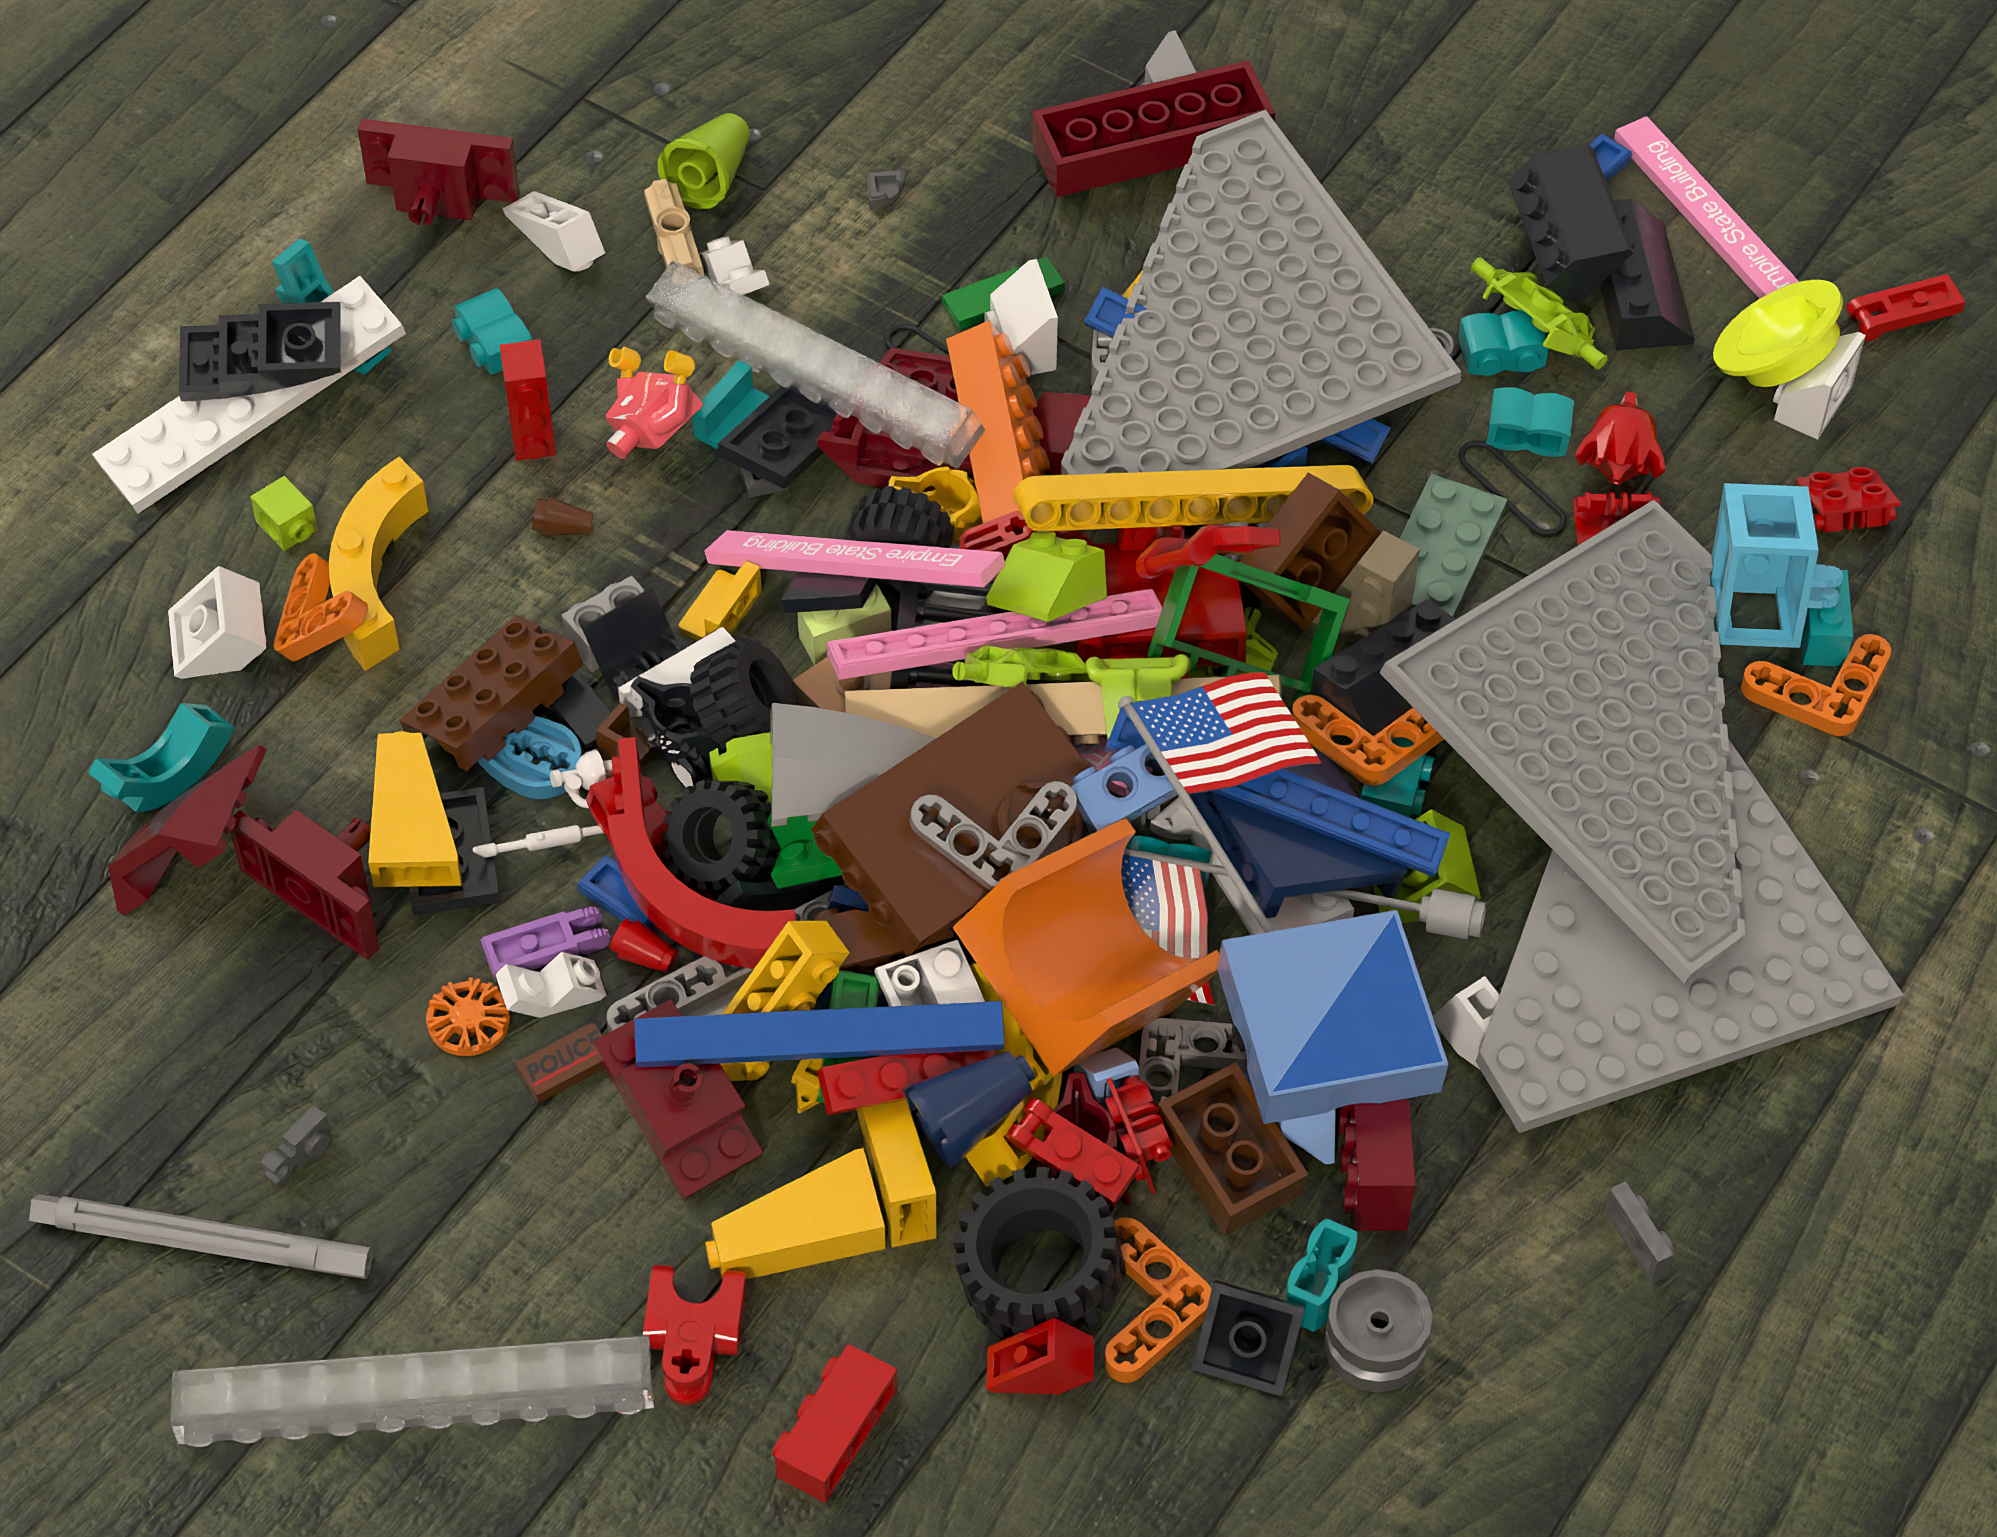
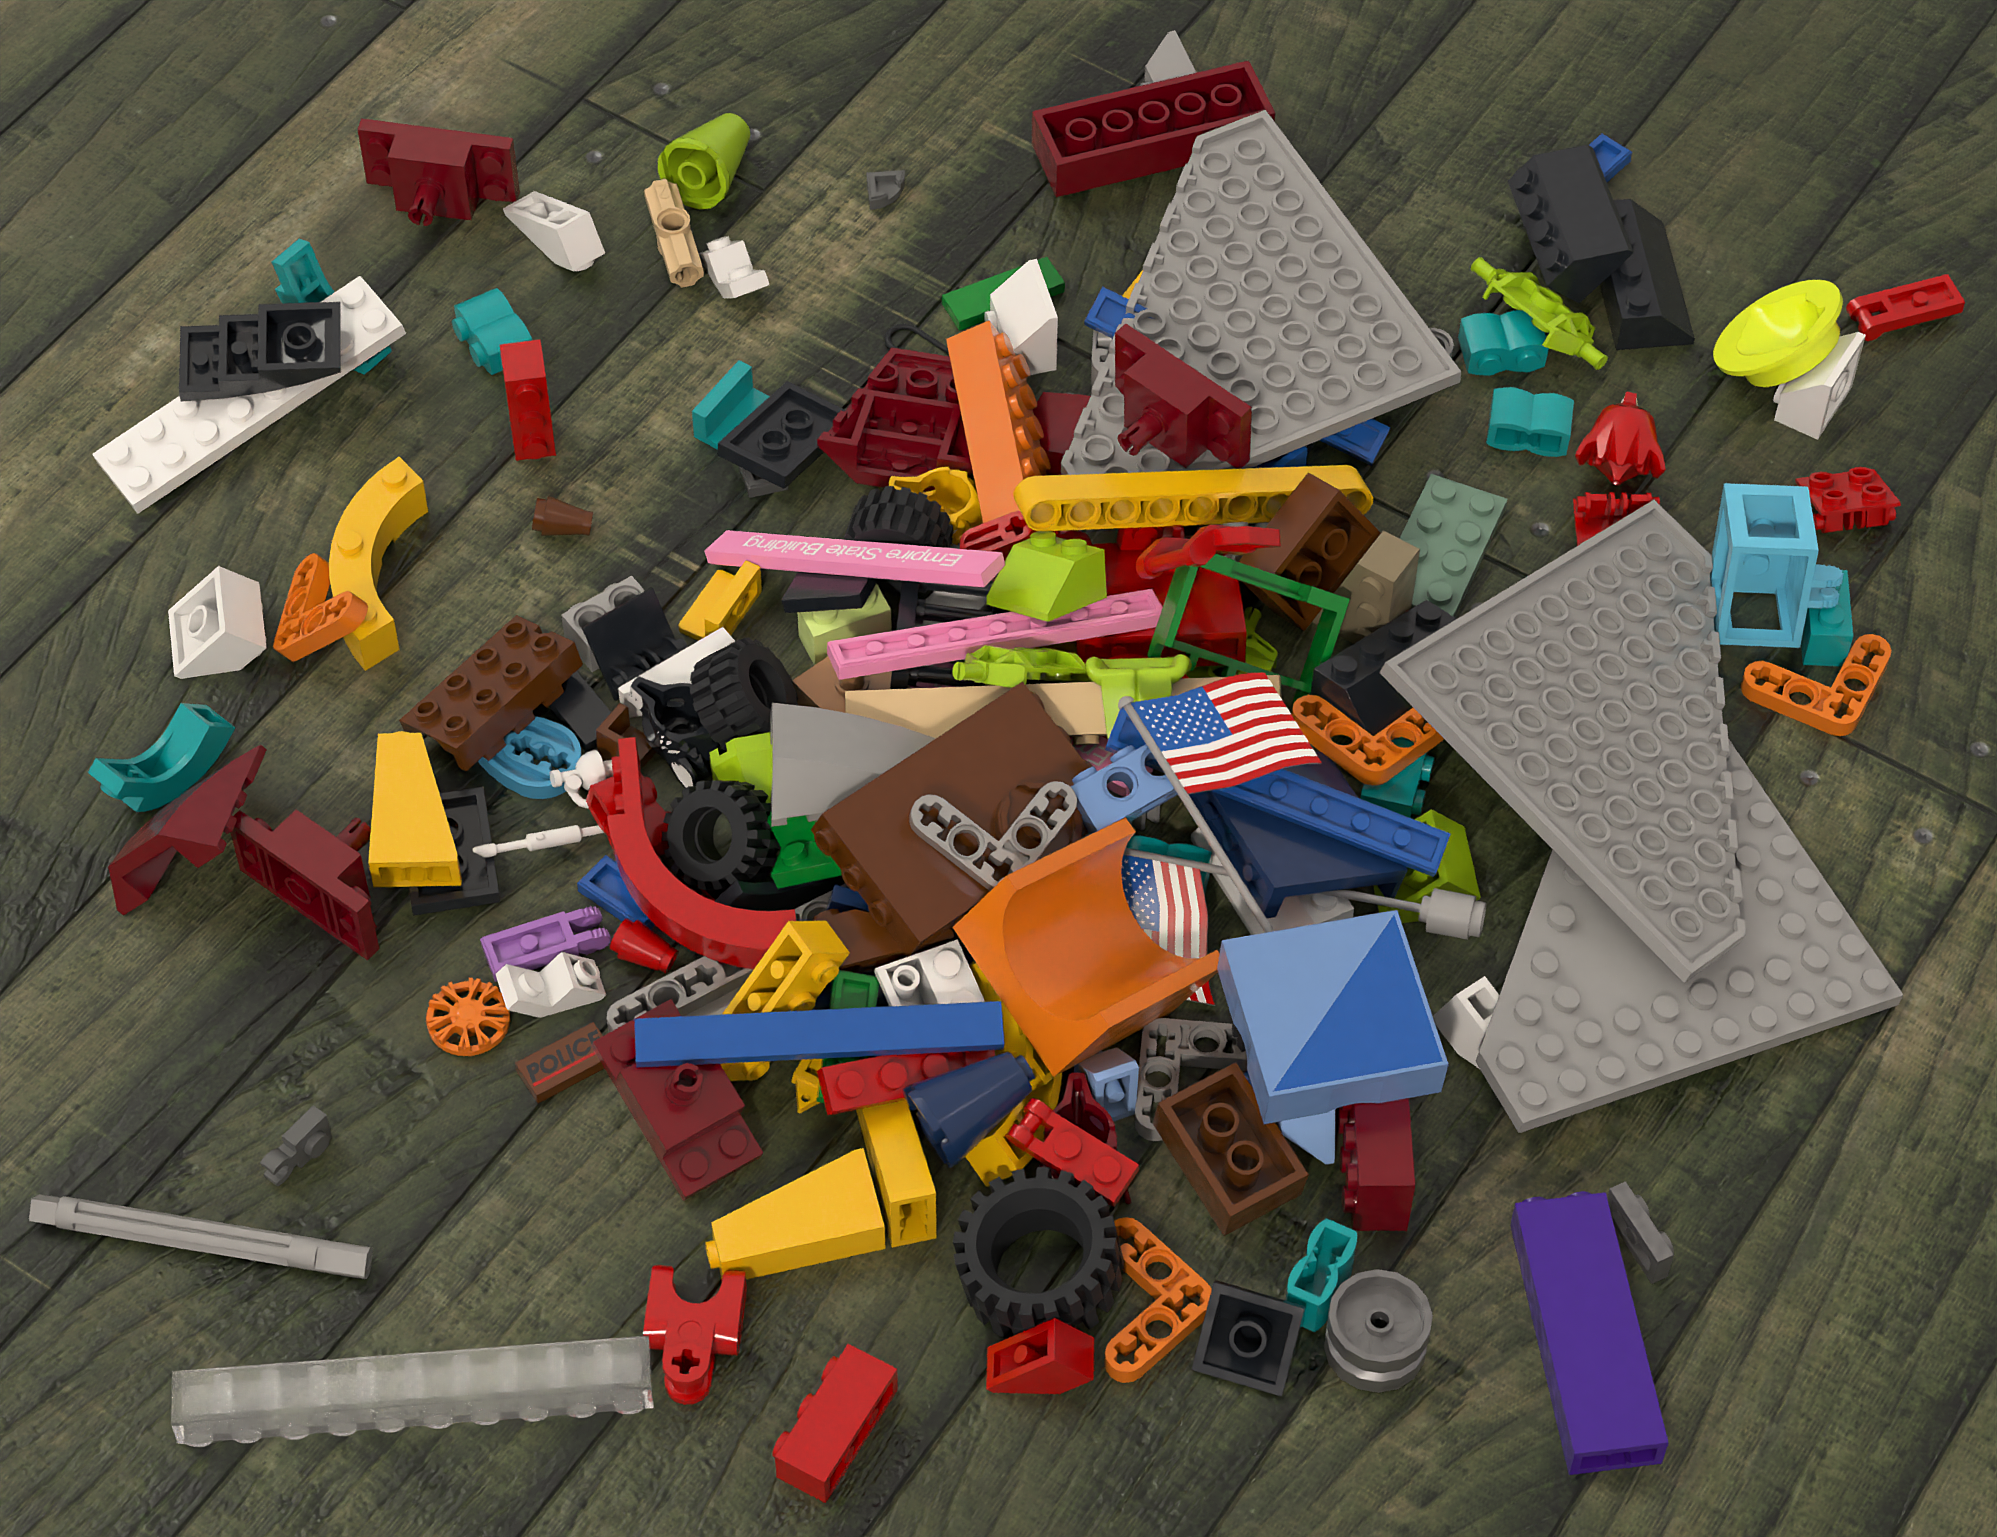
lime brick [250,476,318,551] -> none
coral torso [606,347,704,459] -> none
clear brick [645,260,986,469] -> none
red hinge [1105,1076,1173,1195] -> none
white tile [1150,797,1198,840] -> none
black piece [1458,441,1567,536] -> none
bright pink tile [1614,116,1799,299] -> none
none -> dark red brick [1115,324,1252,469]
none -> dark purple brick [1510,1191,1669,1475]

